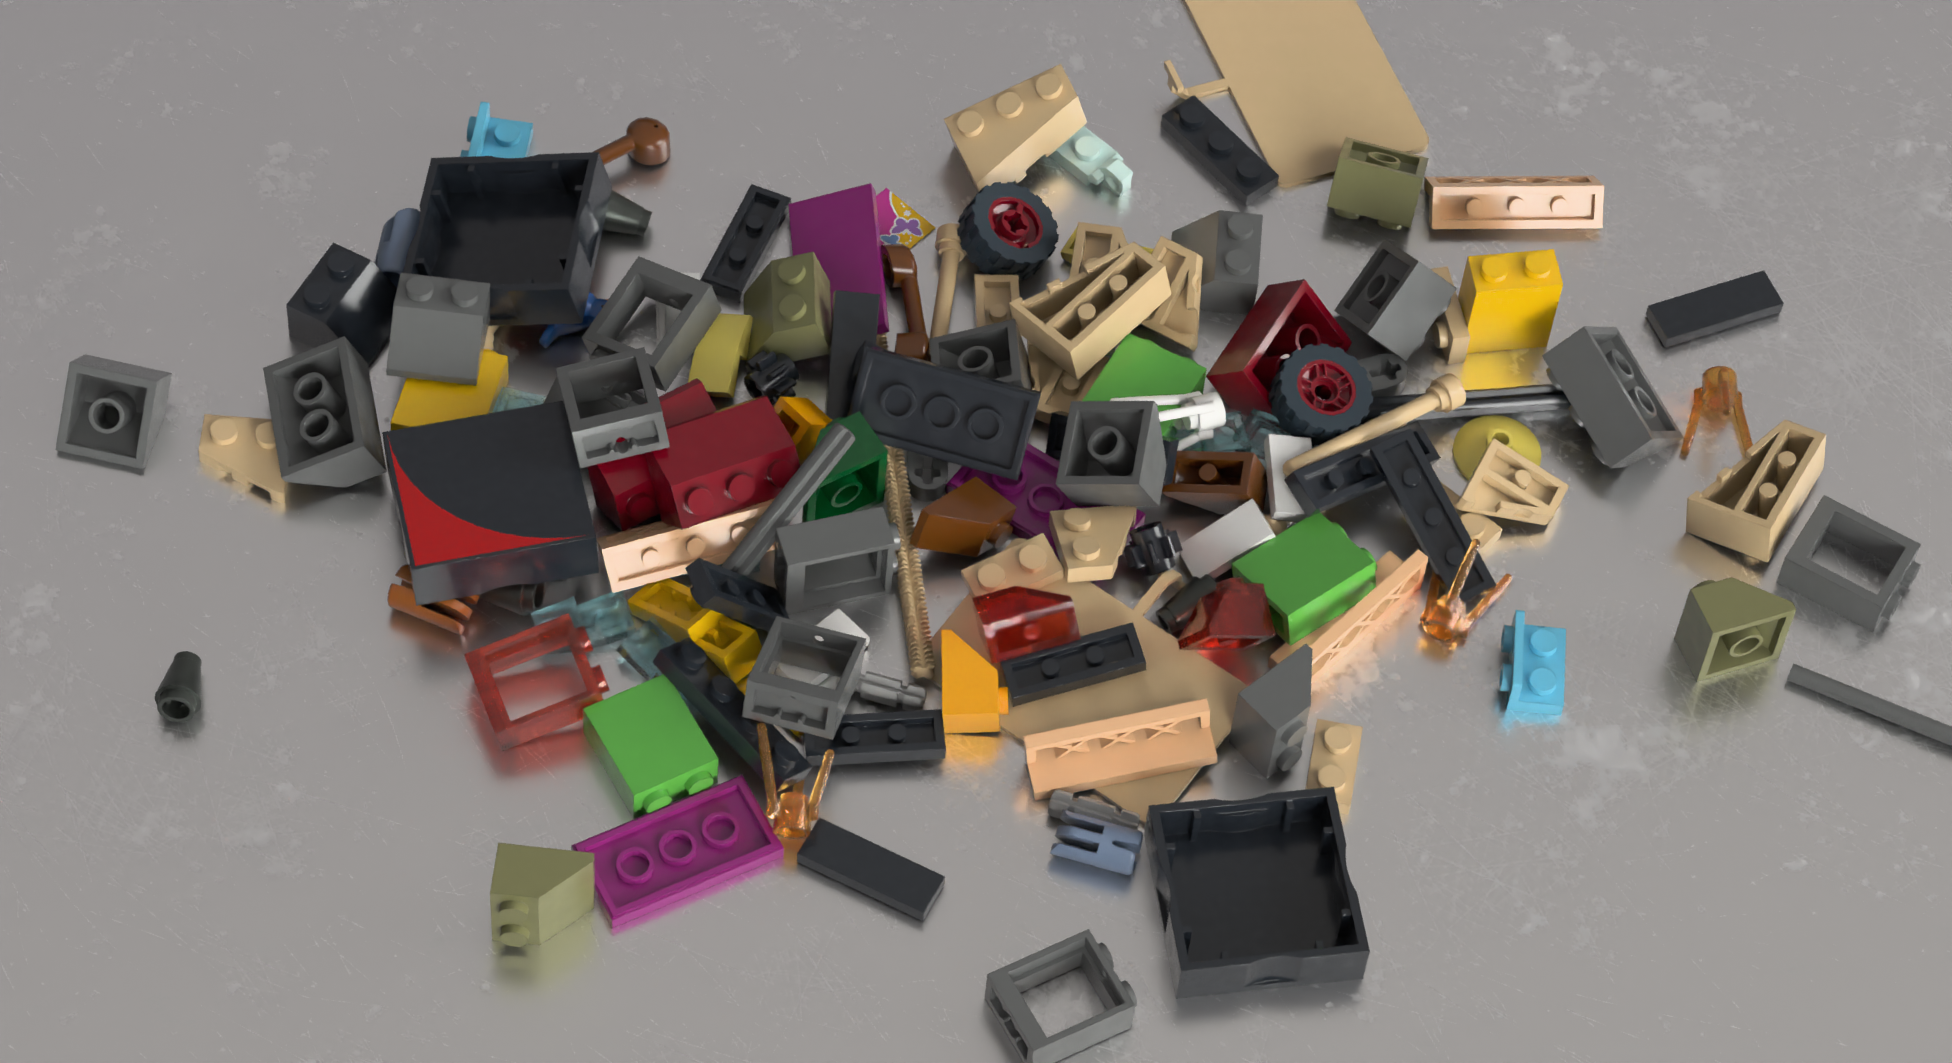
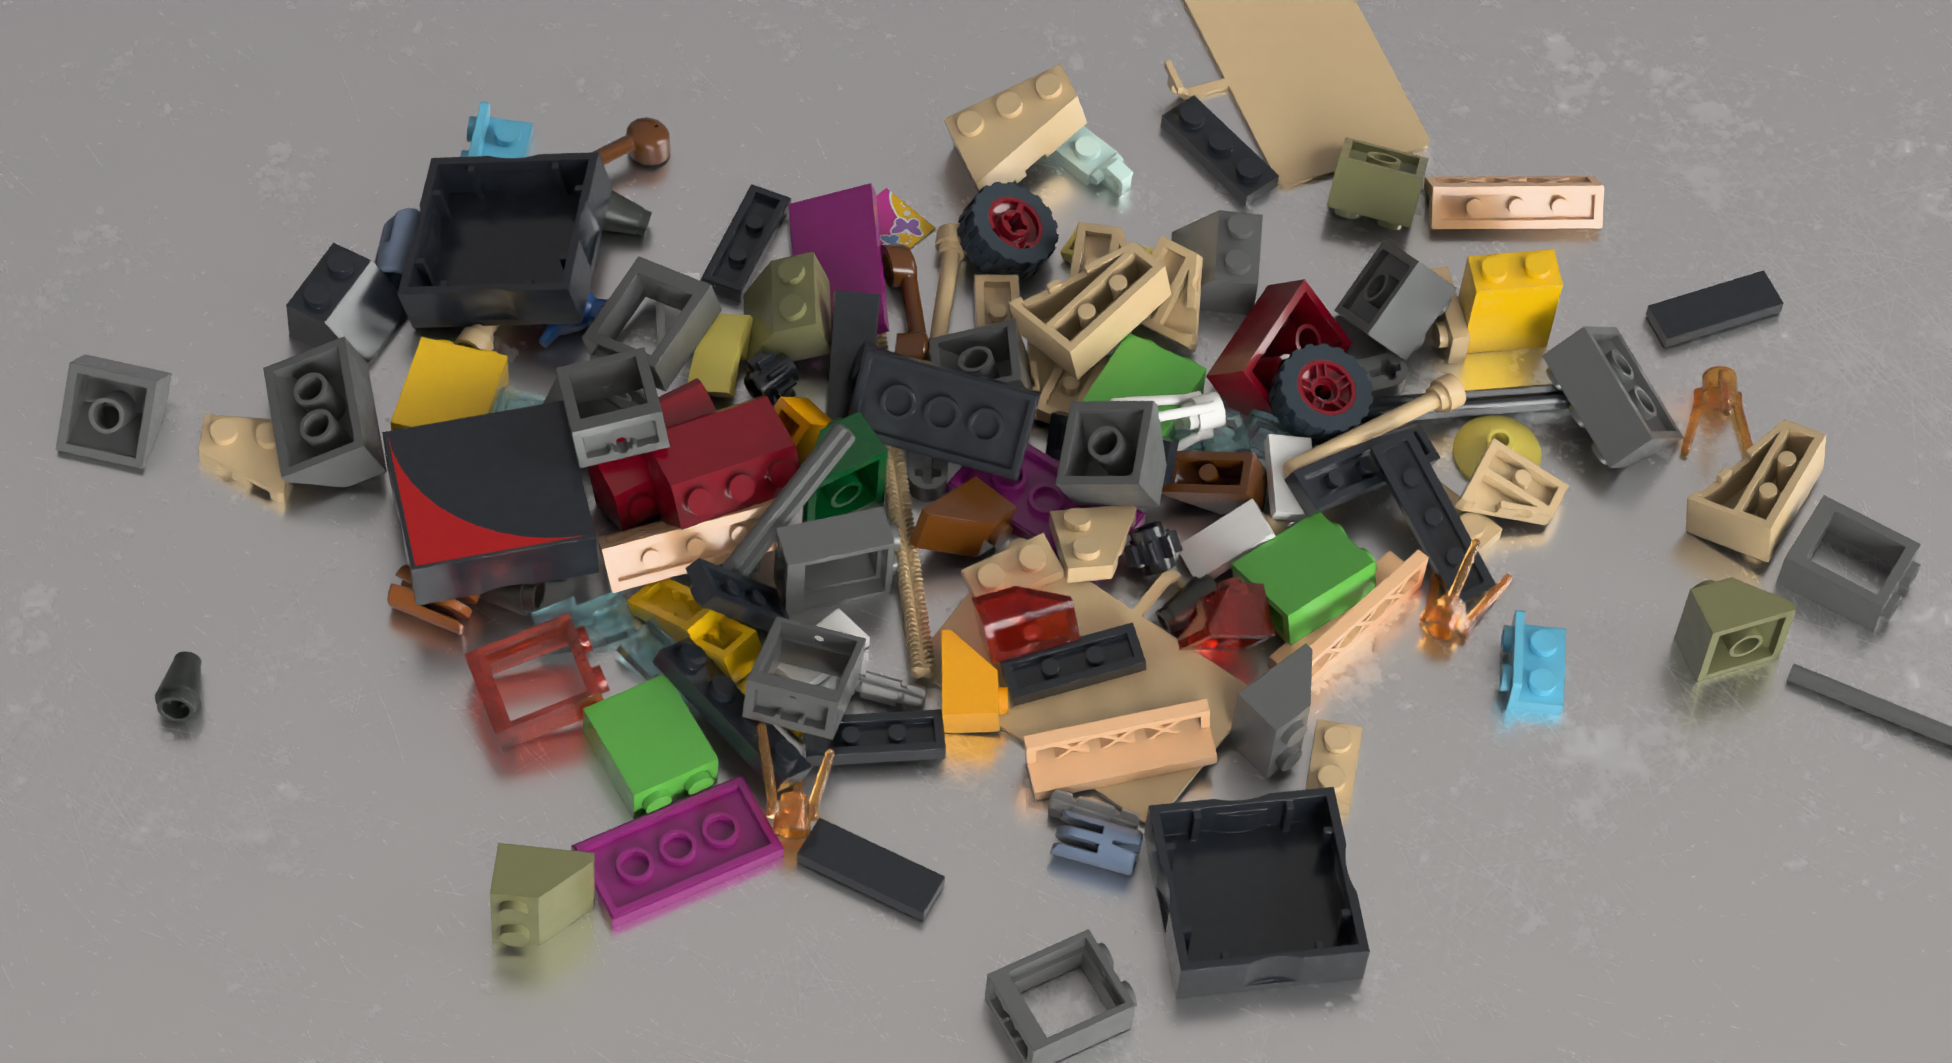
dark grey slope [386,273,490,386] -> none

